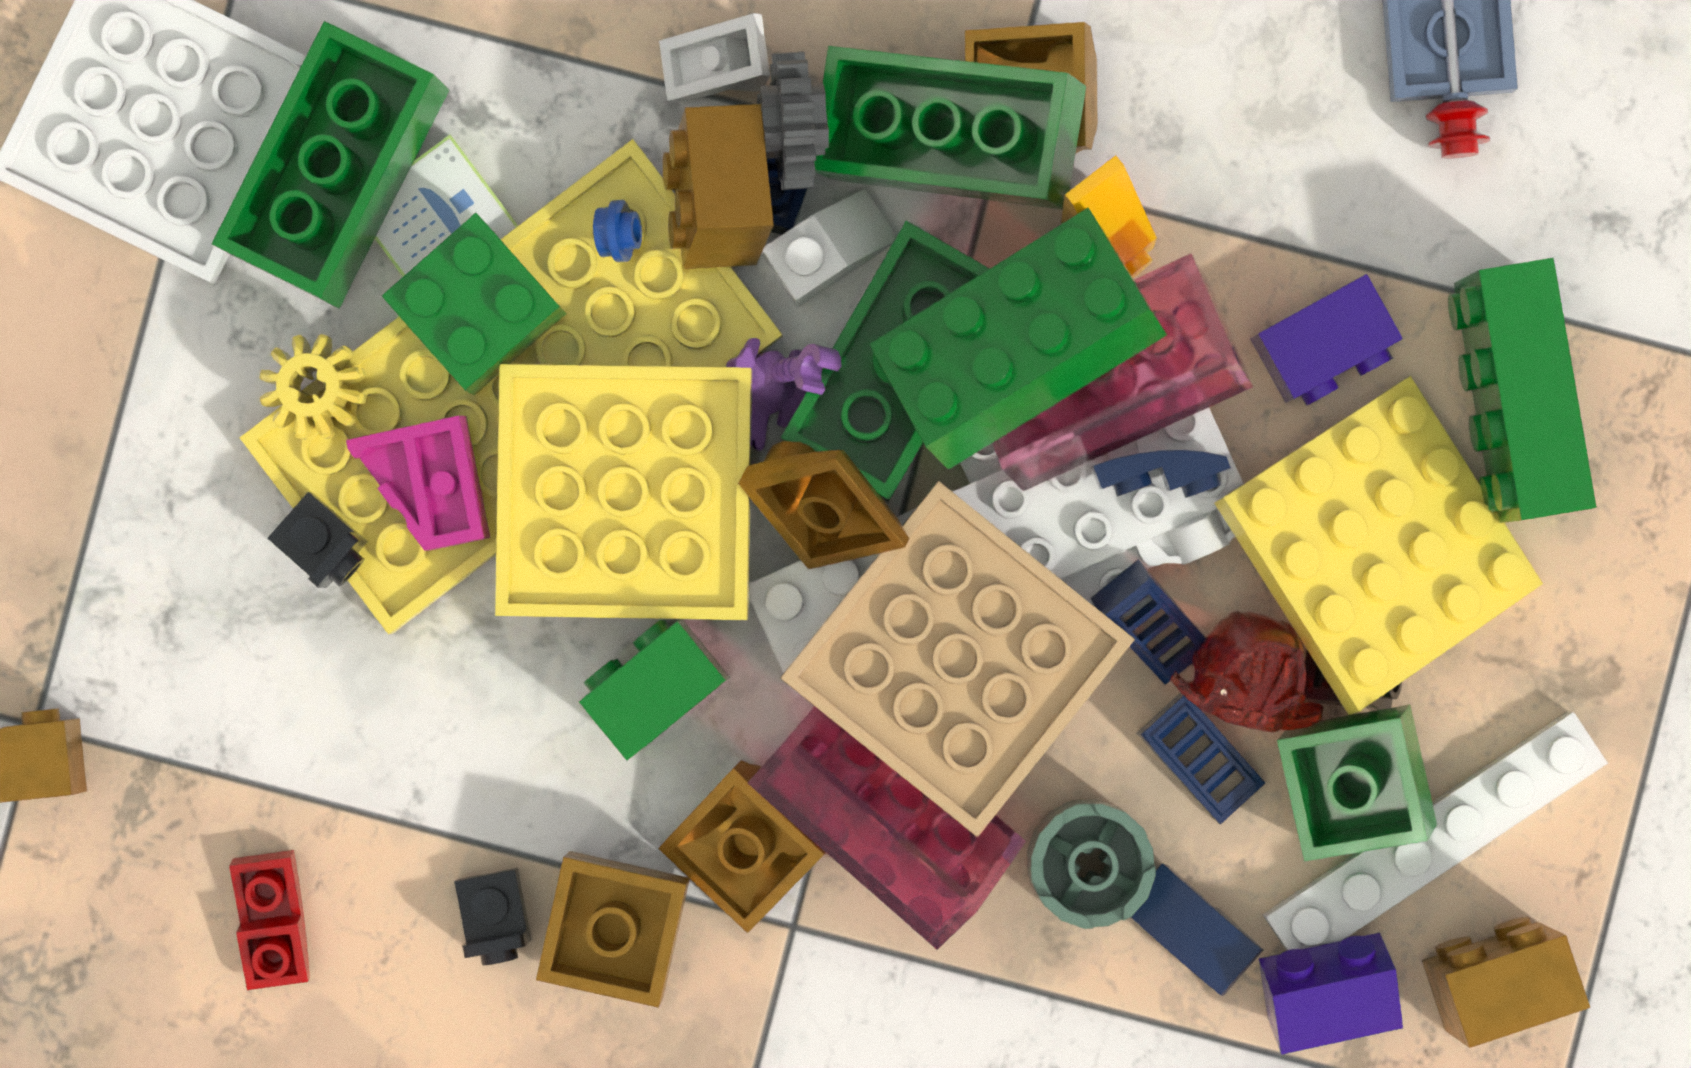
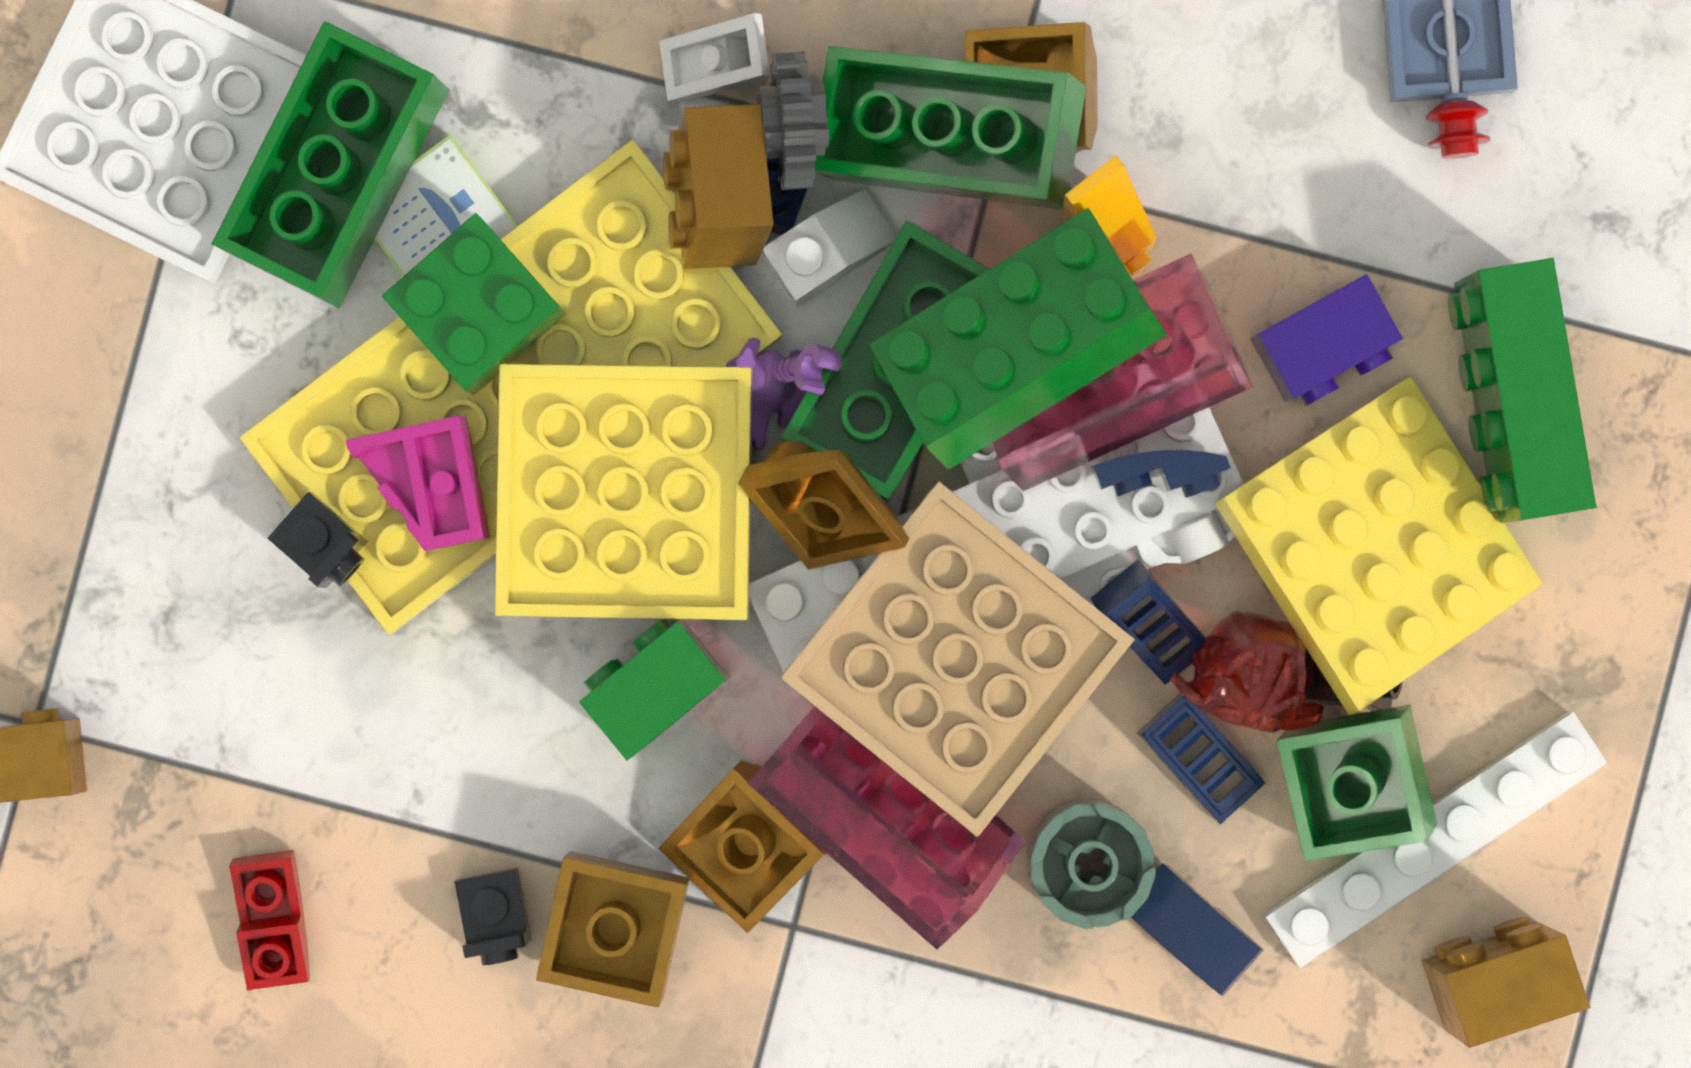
light yellow gear [259,334,367,440] -> none
blue plate [593,200,642,263] -> none
dark purple brick [1259,932,1403,1055] -> none

